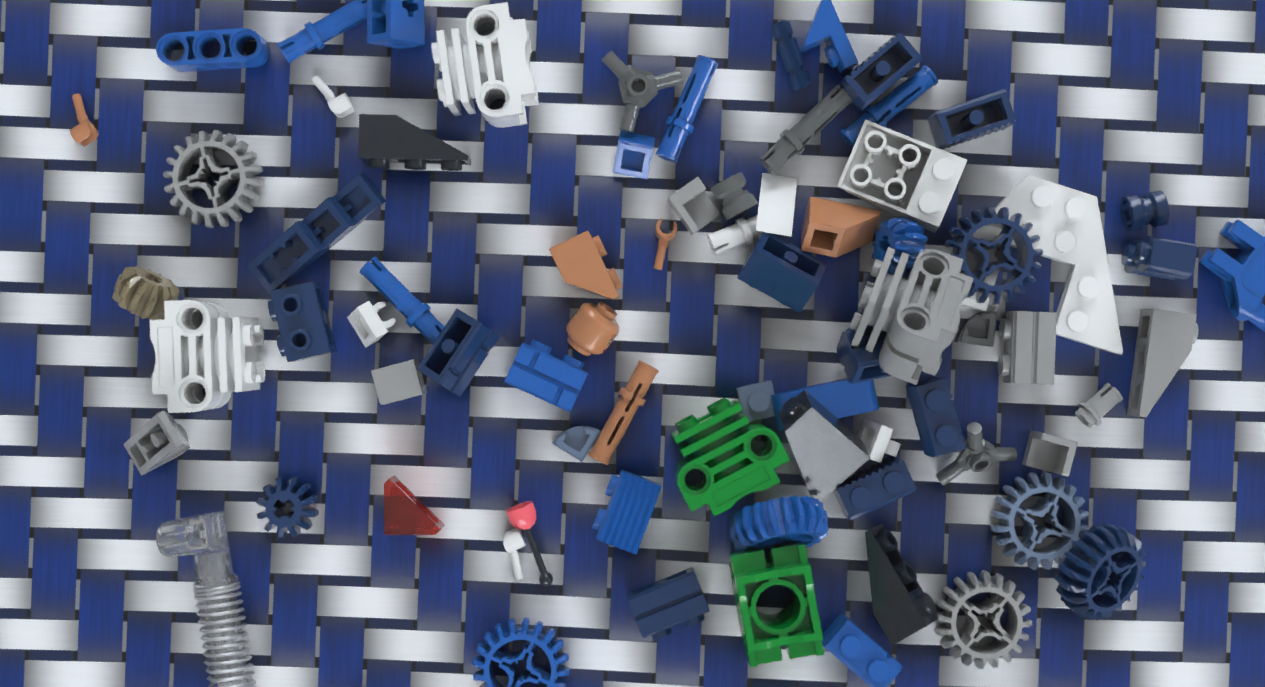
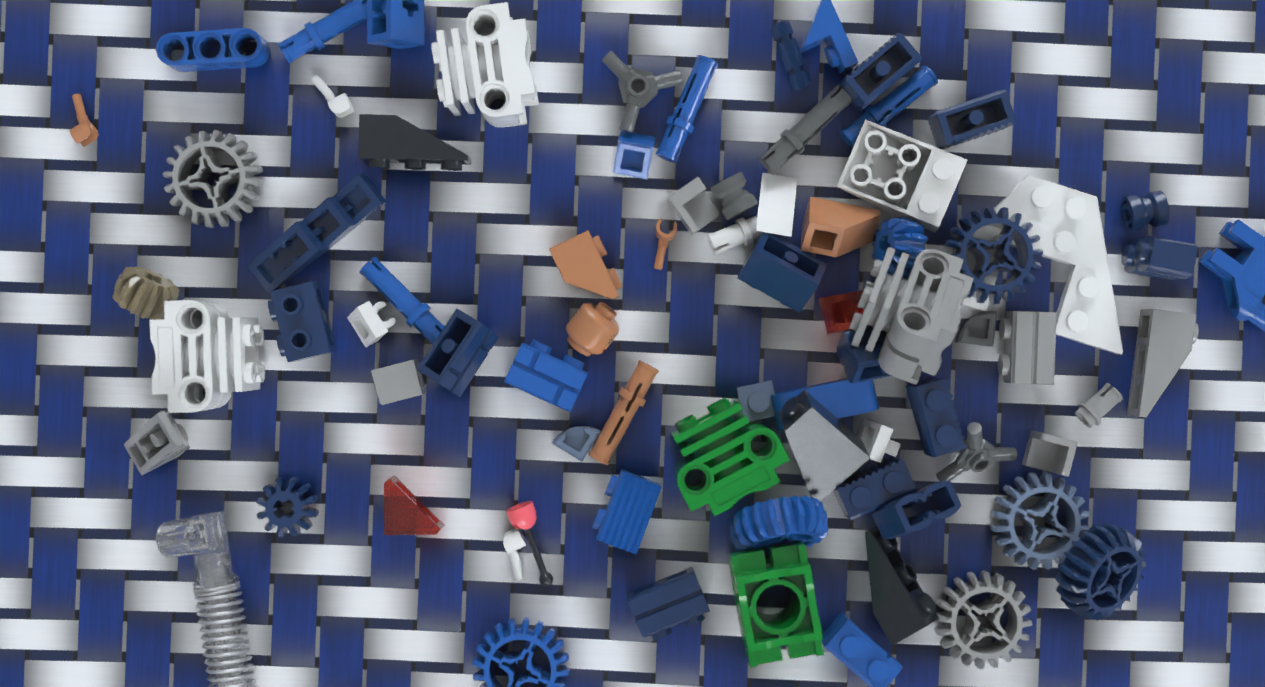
none -> clear red slope [818,290,869,336]
none -> dark blue brick [872,481,961,539]

